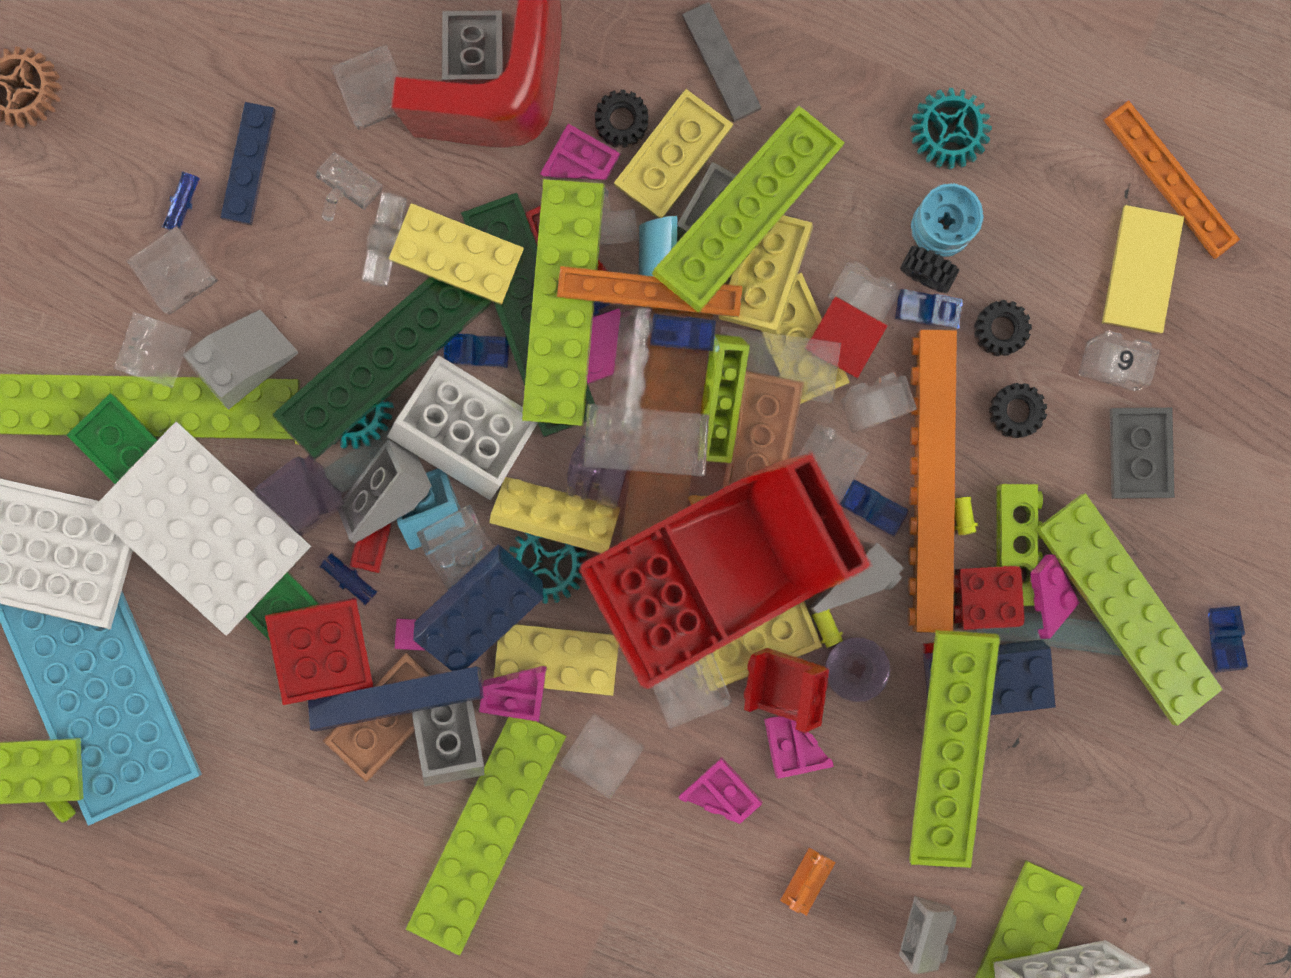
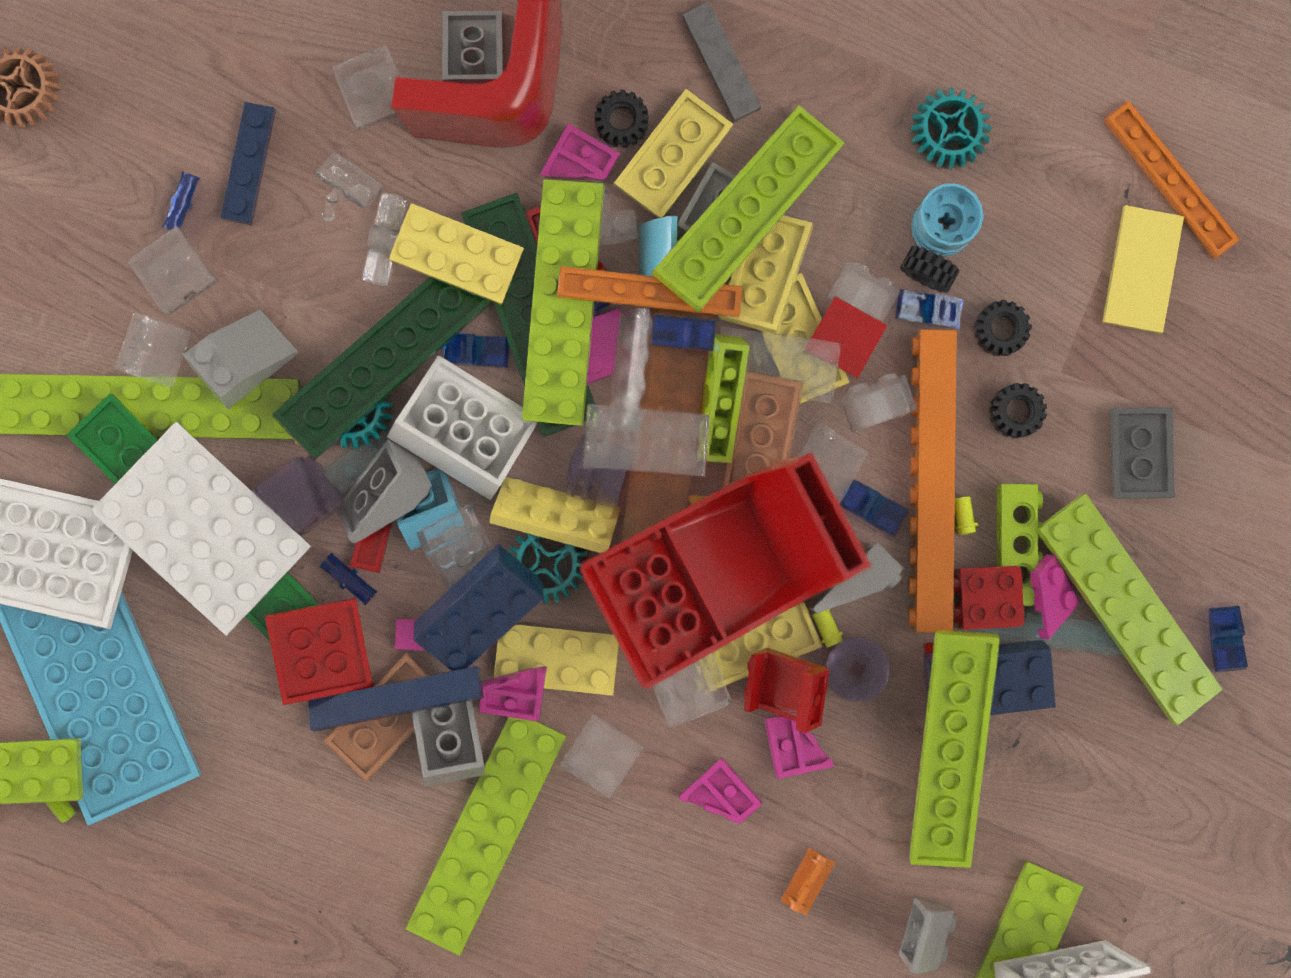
clear brick [1078,331,1160,391] -> none

